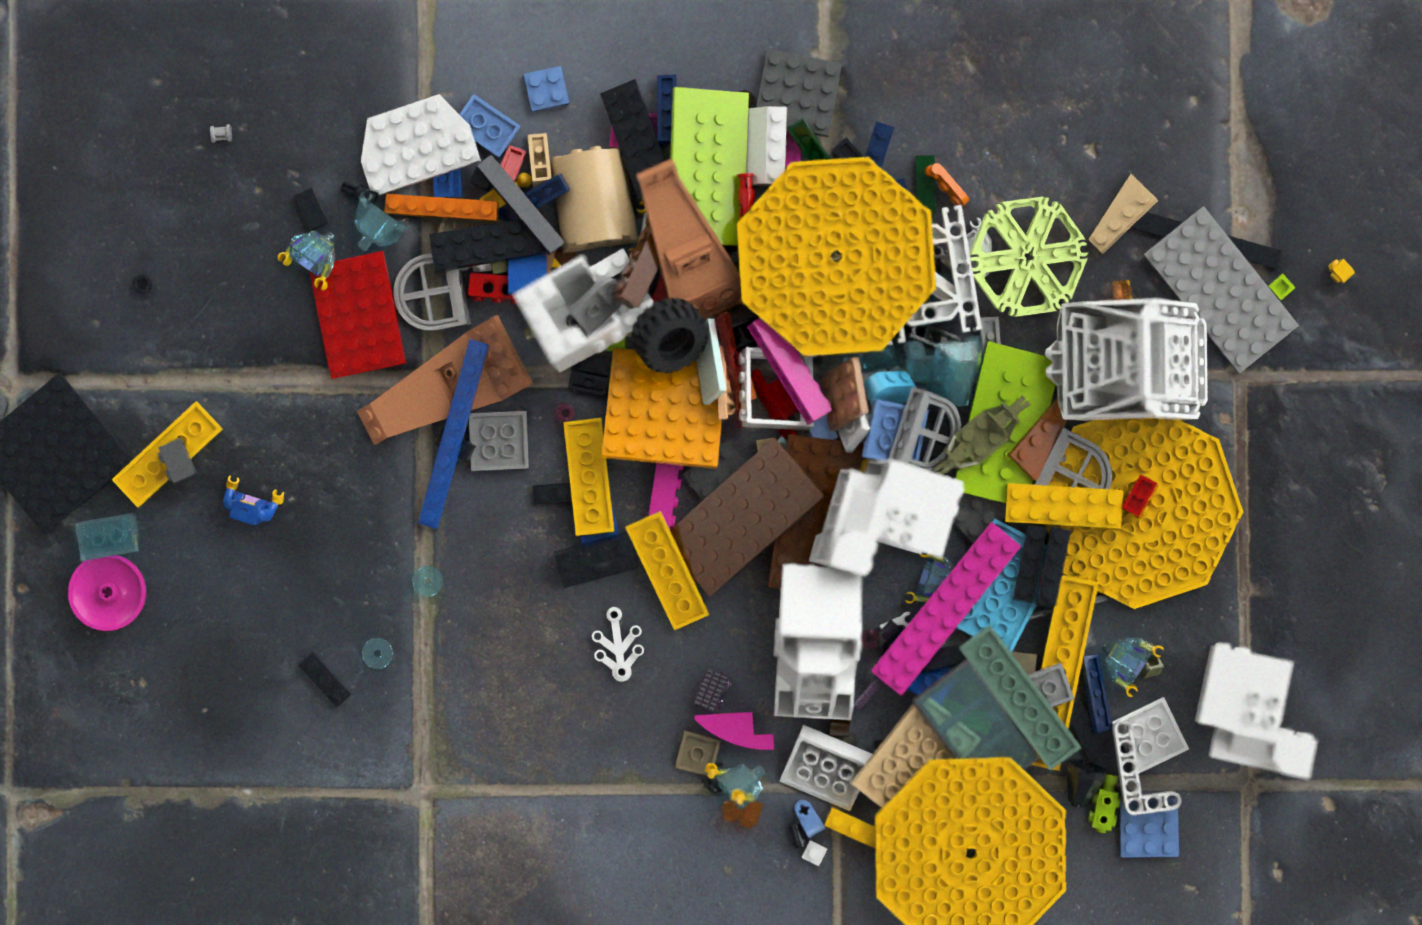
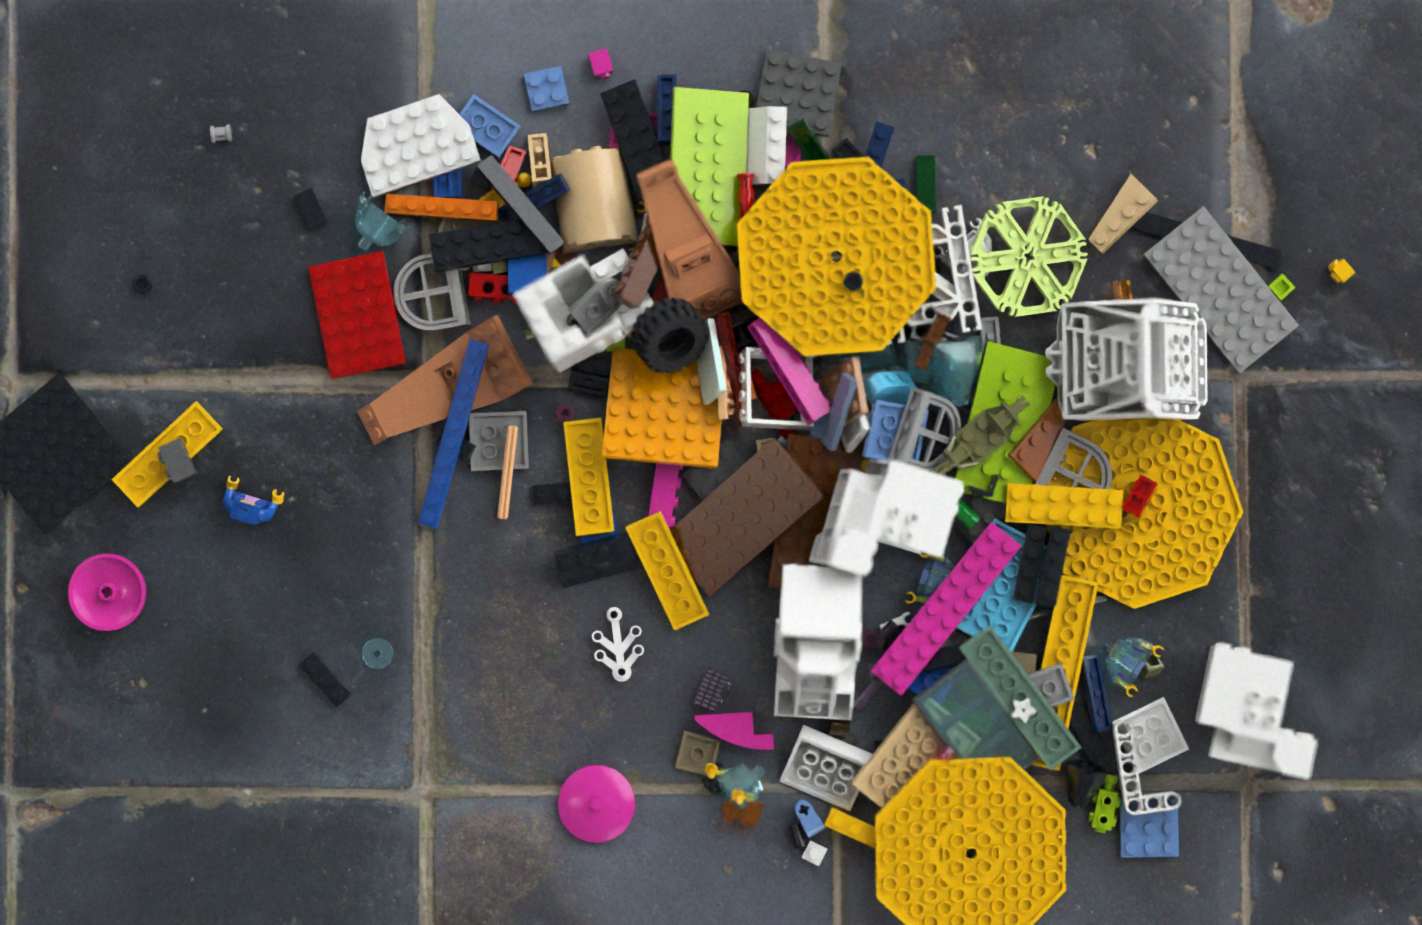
clear light blue slope [75,513,139,561] -> none
clear light blue torso [278,231,336,290] -> none
black axle [340,182,379,204] -> none
clear light blue piece [412,566,444,597] -> none
orange plate [925,163,969,207] -> none
none -> light nougat axle [497,425,518,519]
none -> dark pink dish [558,765,635,843]
none -> dark pink brick [588,48,614,80]
none -> sand blue tile [821,373,858,451]
none -> black tile [844,272,863,292]
none -> reddish brown piece [912,311,952,371]
none -> clear pink plate [937,745,955,762]
none -> green axle [955,497,981,530]
none -> black bracket [964,474,999,499]
none -> white plate [1011,698,1036,723]

